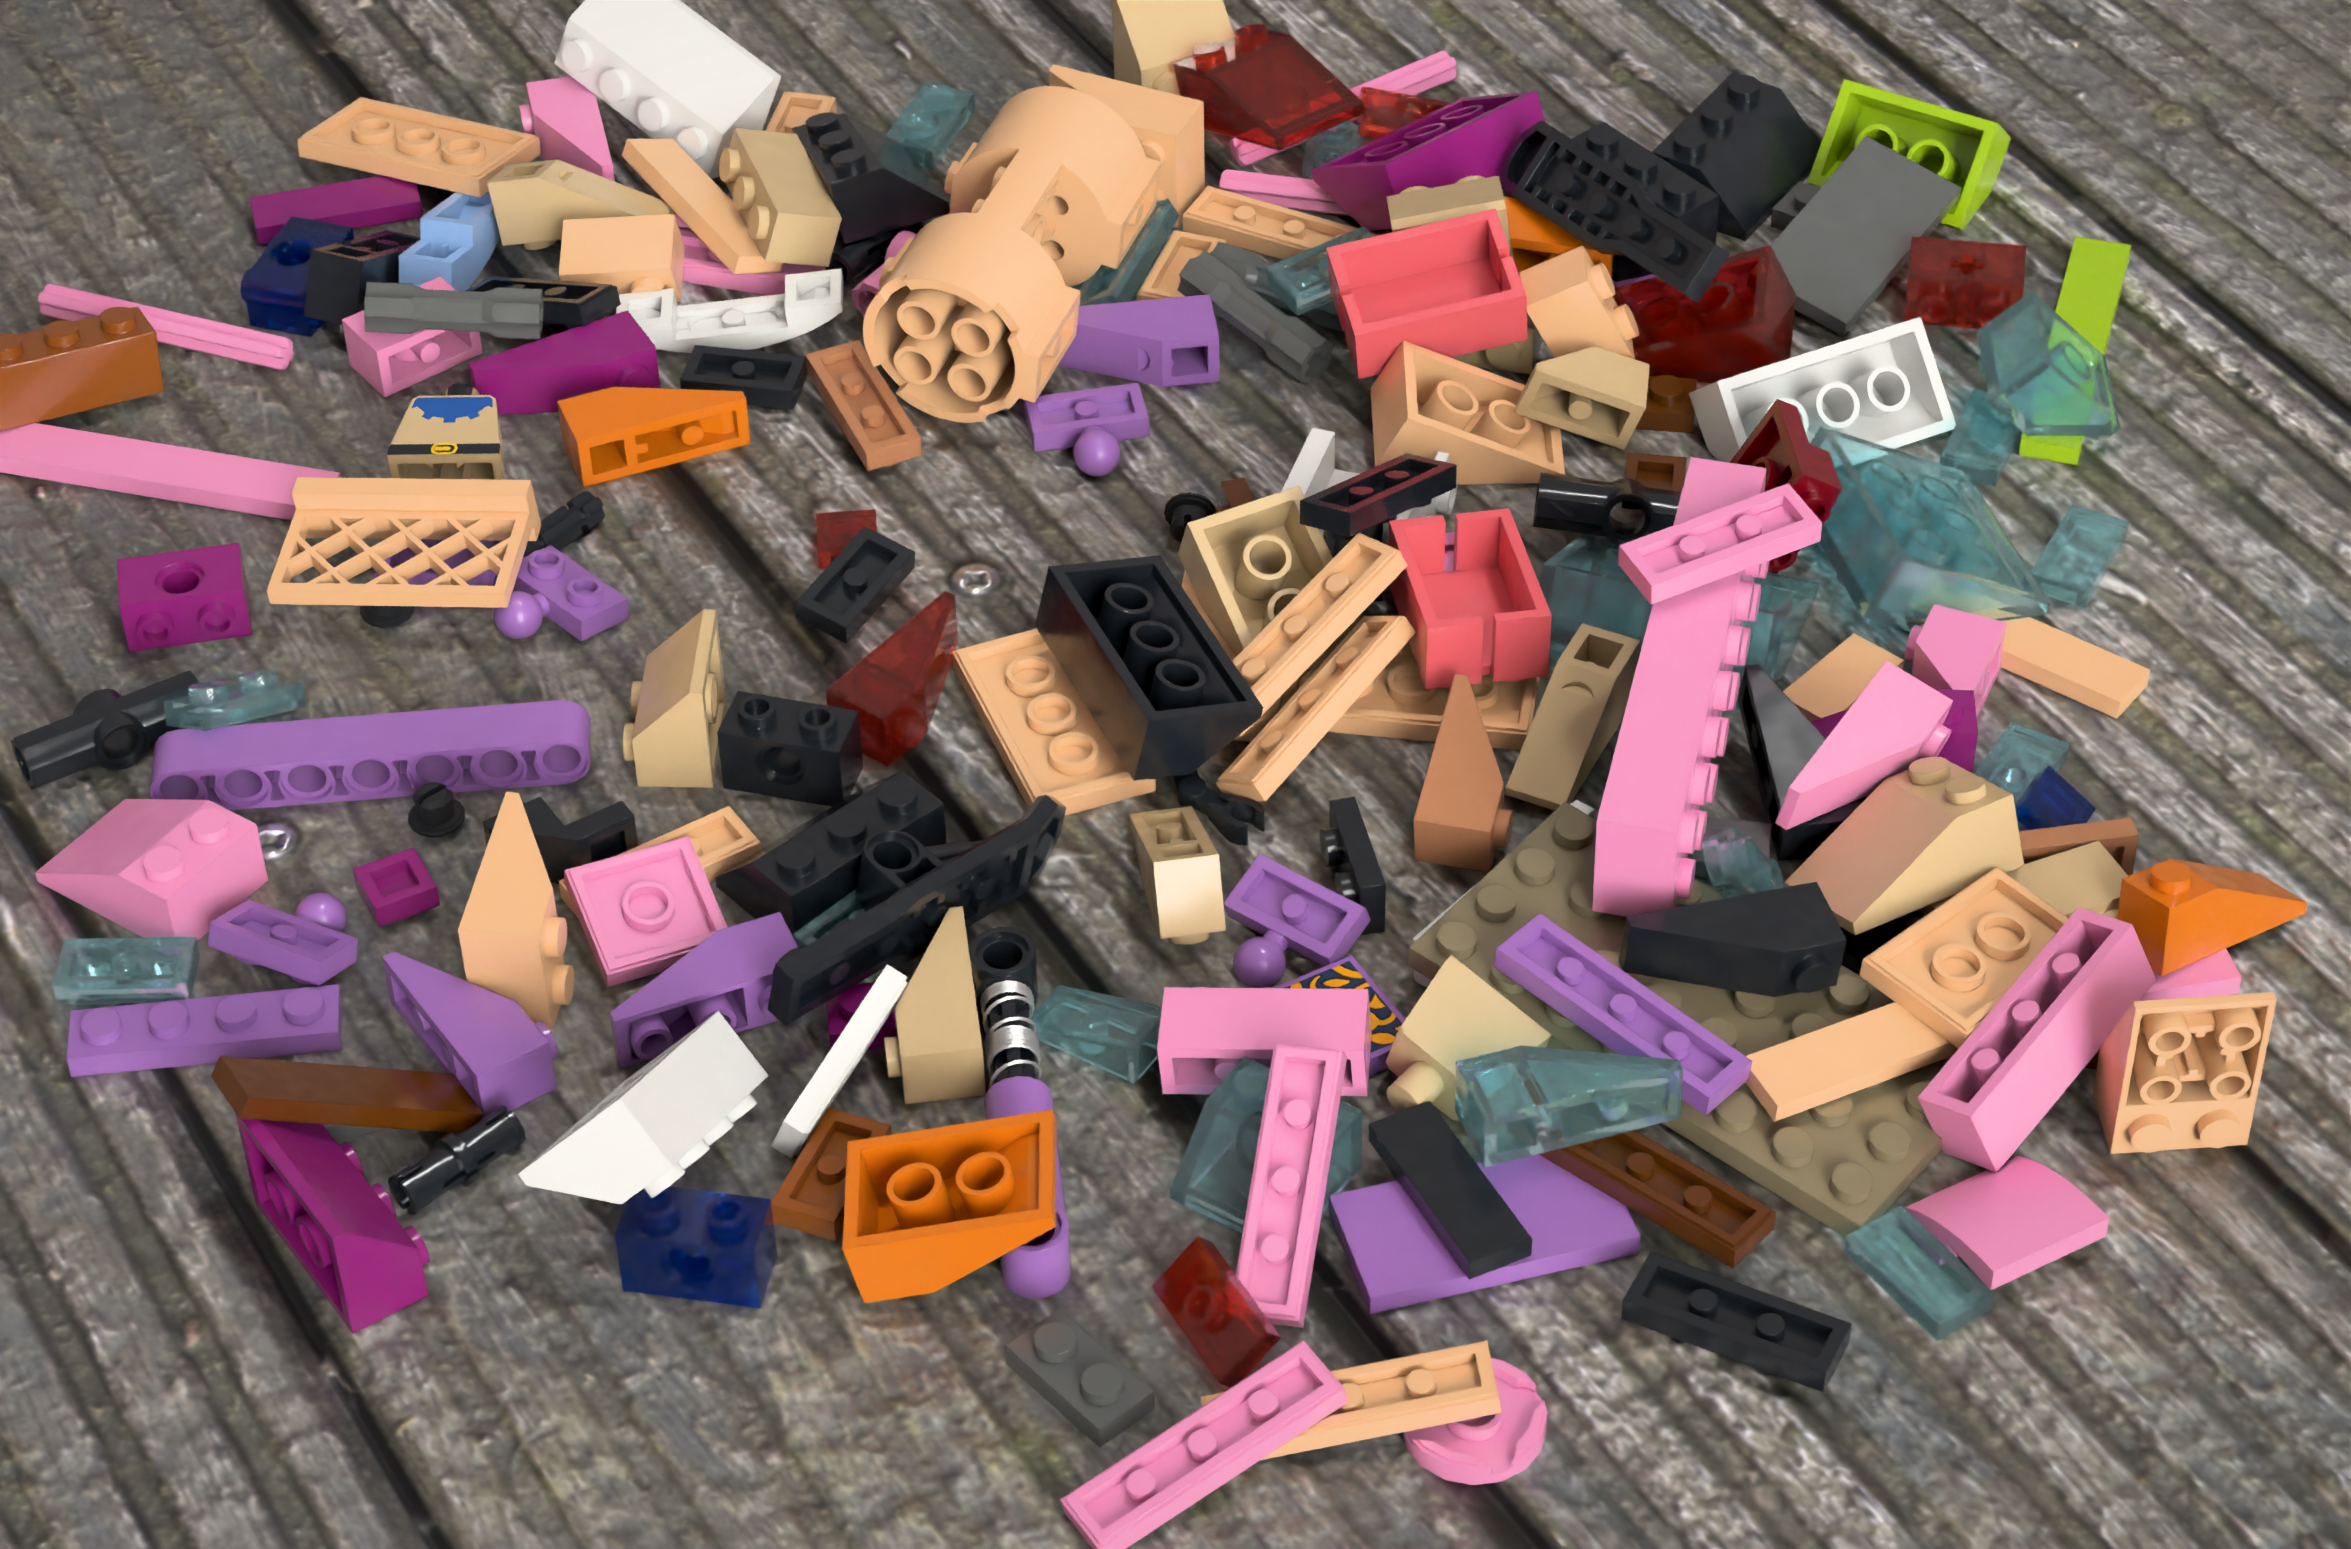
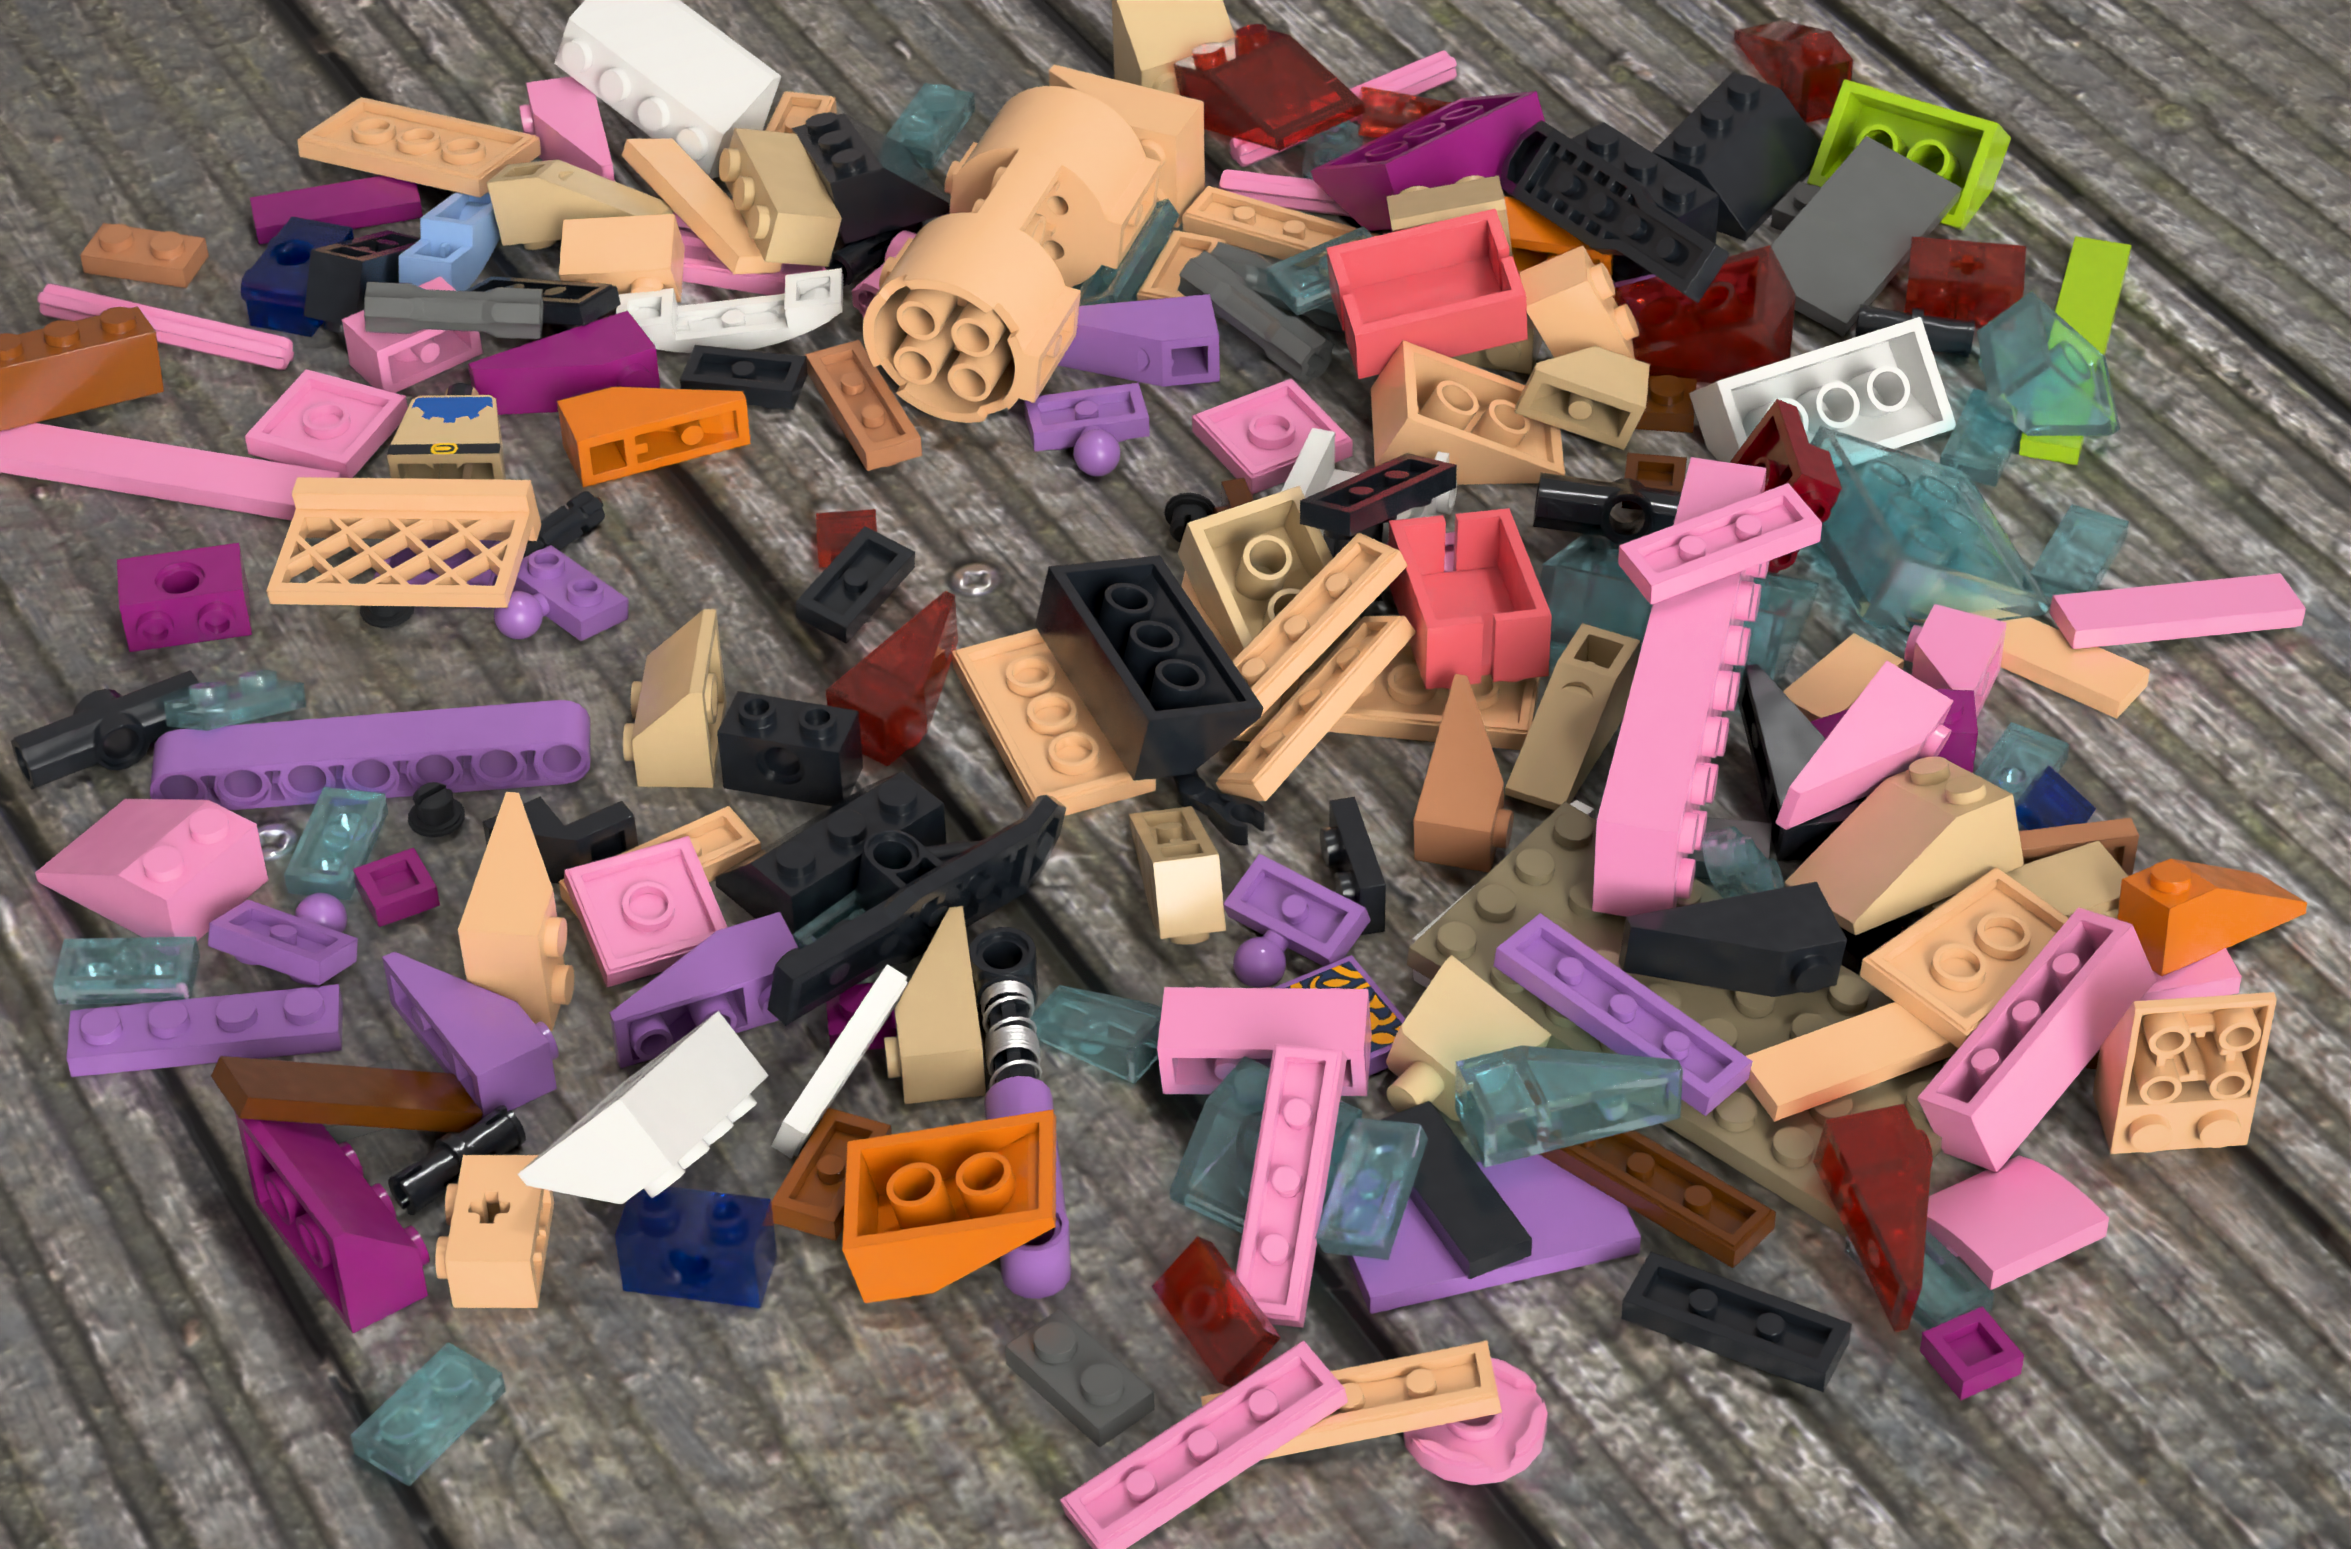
none -> nougat plate [80,223,209,288]
none -> bright pink plate [245,369,408,478]
none -> clear light blue plate [284,787,388,900]
none -> clear light blue plate [351,1342,506,1486]
none -> light nougat brick [435,1155,554,1308]
none -> bright pink tile [1192,378,1353,495]
none -> clear light blue plate [1315,1118,1428,1260]
none -> clear red slope [1734,20,1853,123]
none -> clear red slope [1813,1104,1933,1332]
none -> black pin [1855,304,1975,358]
none -> magenta plate [1920,1306,2024,1400]
none -> bright pink tile [2049,573,2306,649]

